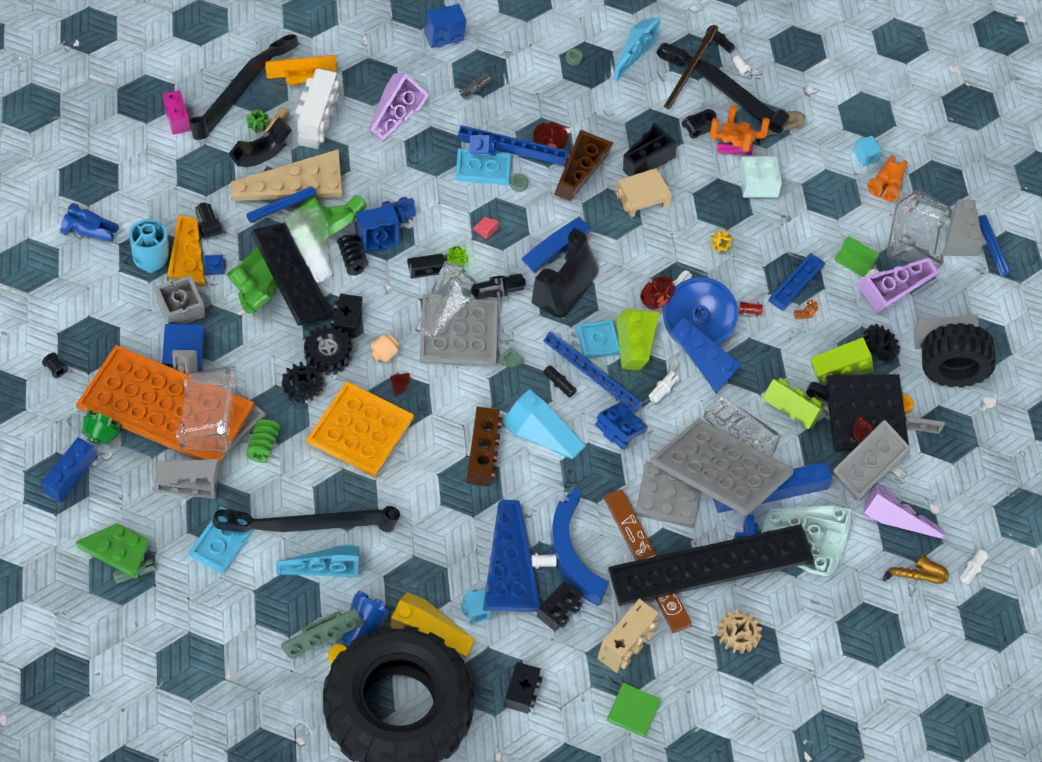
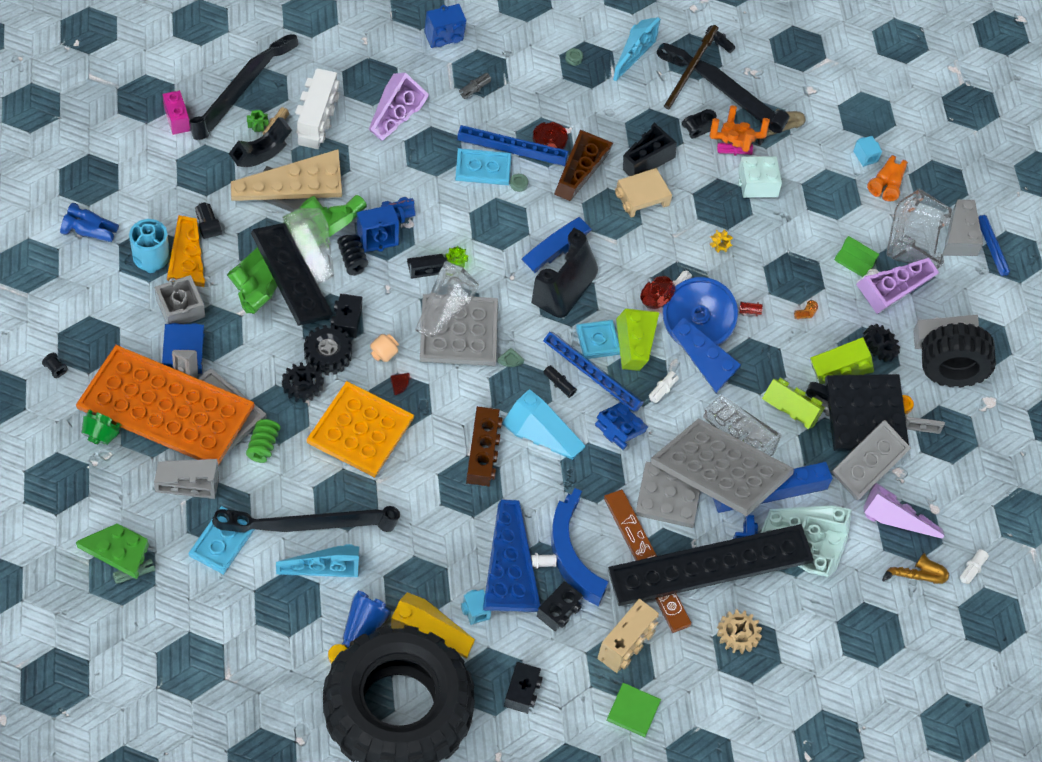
blue brick [41,437,97,503] -> none
clear windscreen [176,366,238,451] -> none
blue plate [204,255,224,275] -> none
blue axle [246,186,316,222] -> none
light orange bracket [265,55,337,85] -> none
sand green bracket [281,609,365,659] -> none
bracket [469,135,499,156] -> none
black piece [471,273,526,300] -> none
coral slope [473,217,499,240] -> none
white pin [732,55,751,77] -> none
blue tile [768,253,825,311] -> none
clear red tile [853,415,873,443] -> none

